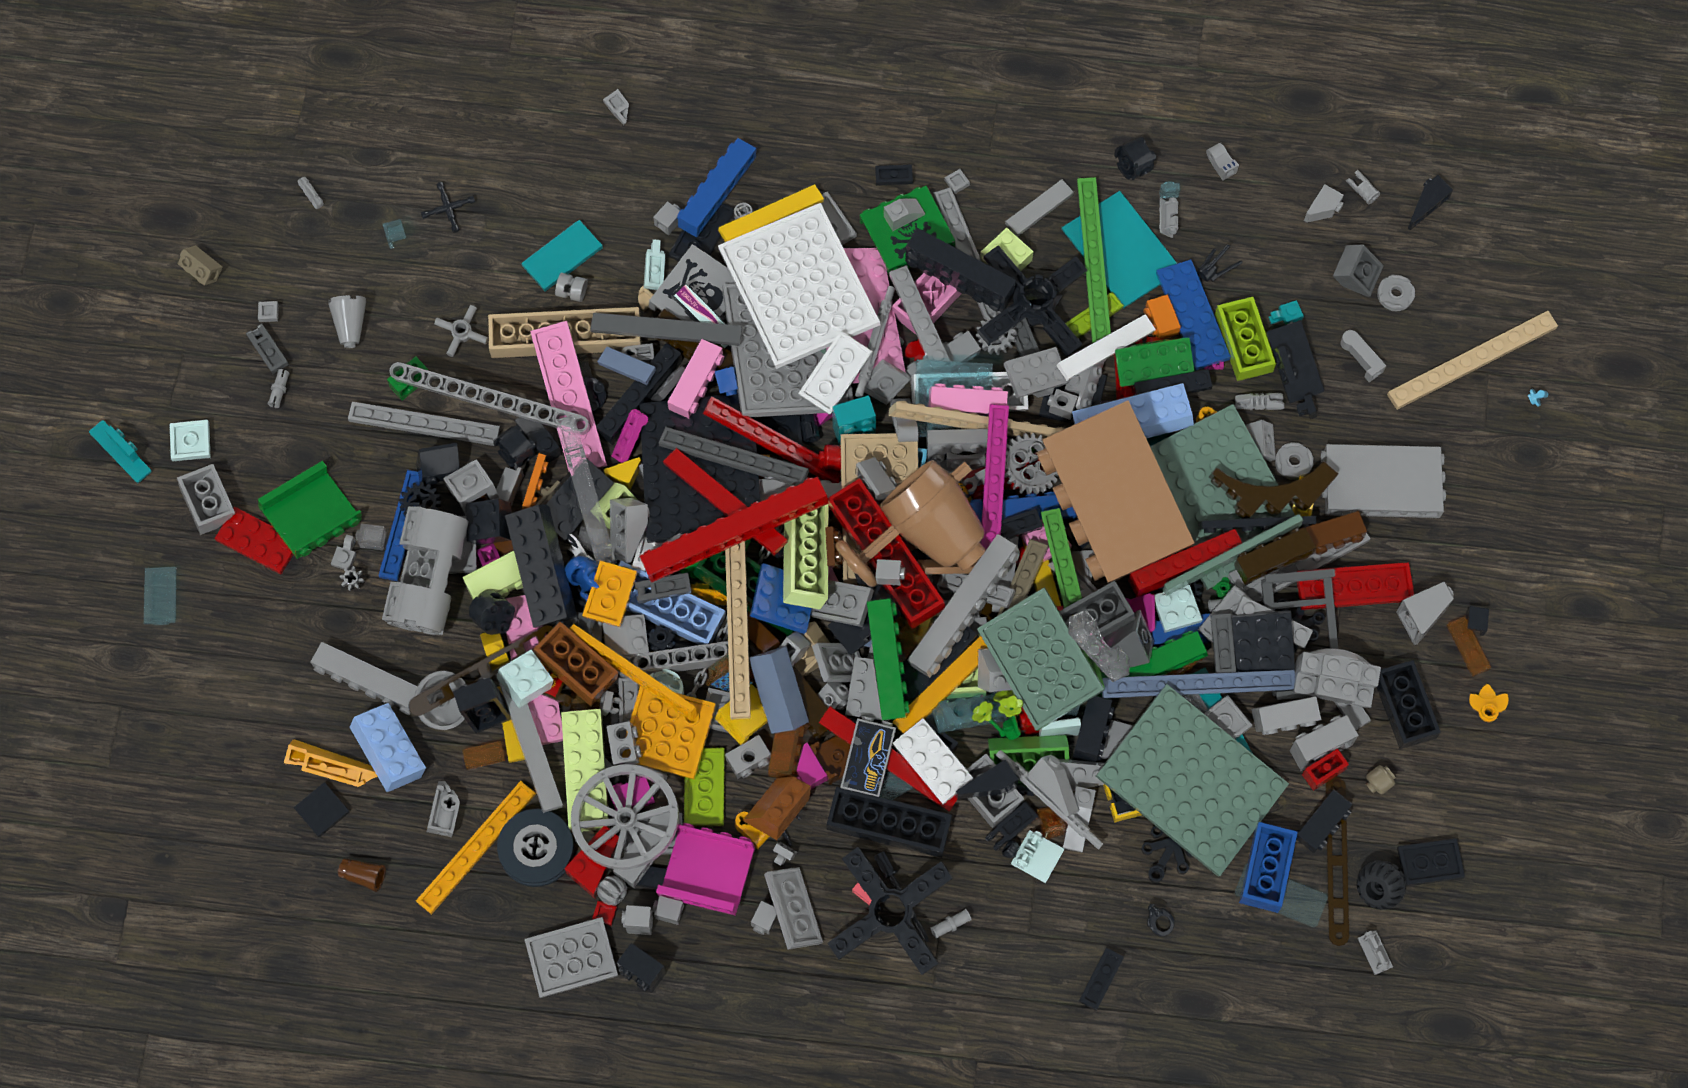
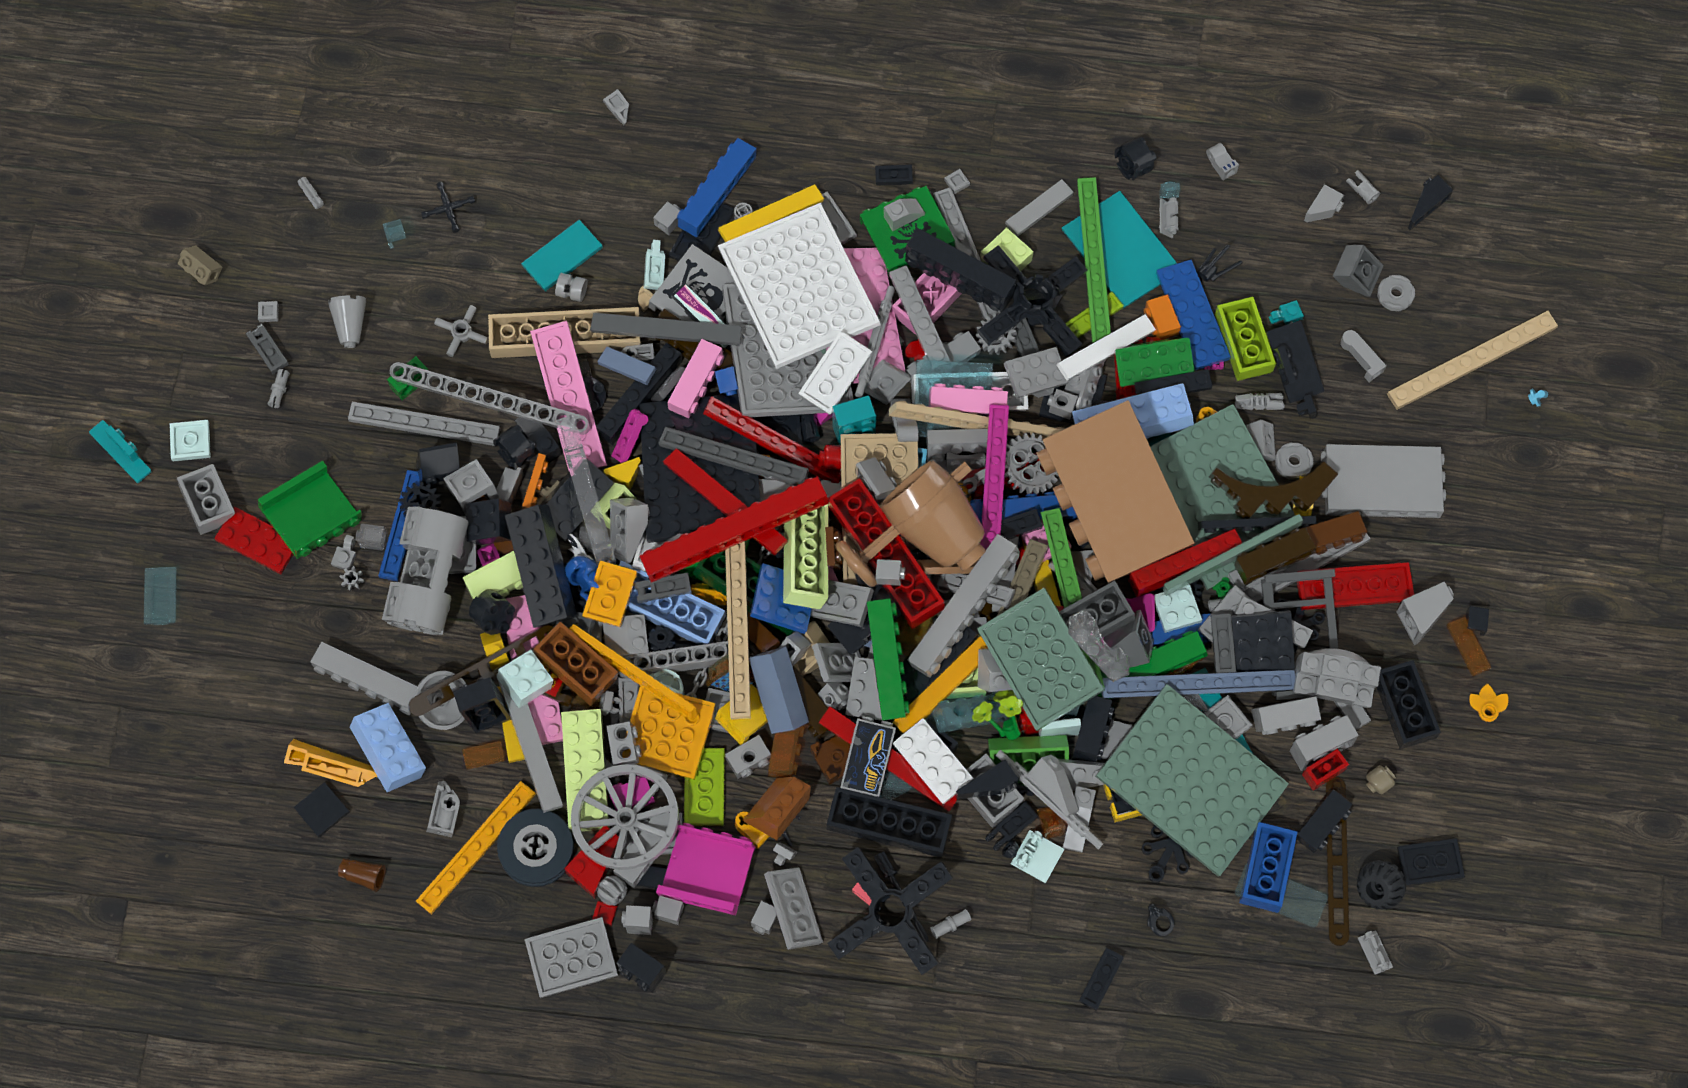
dark pink slope [796,743,827,790] -> none

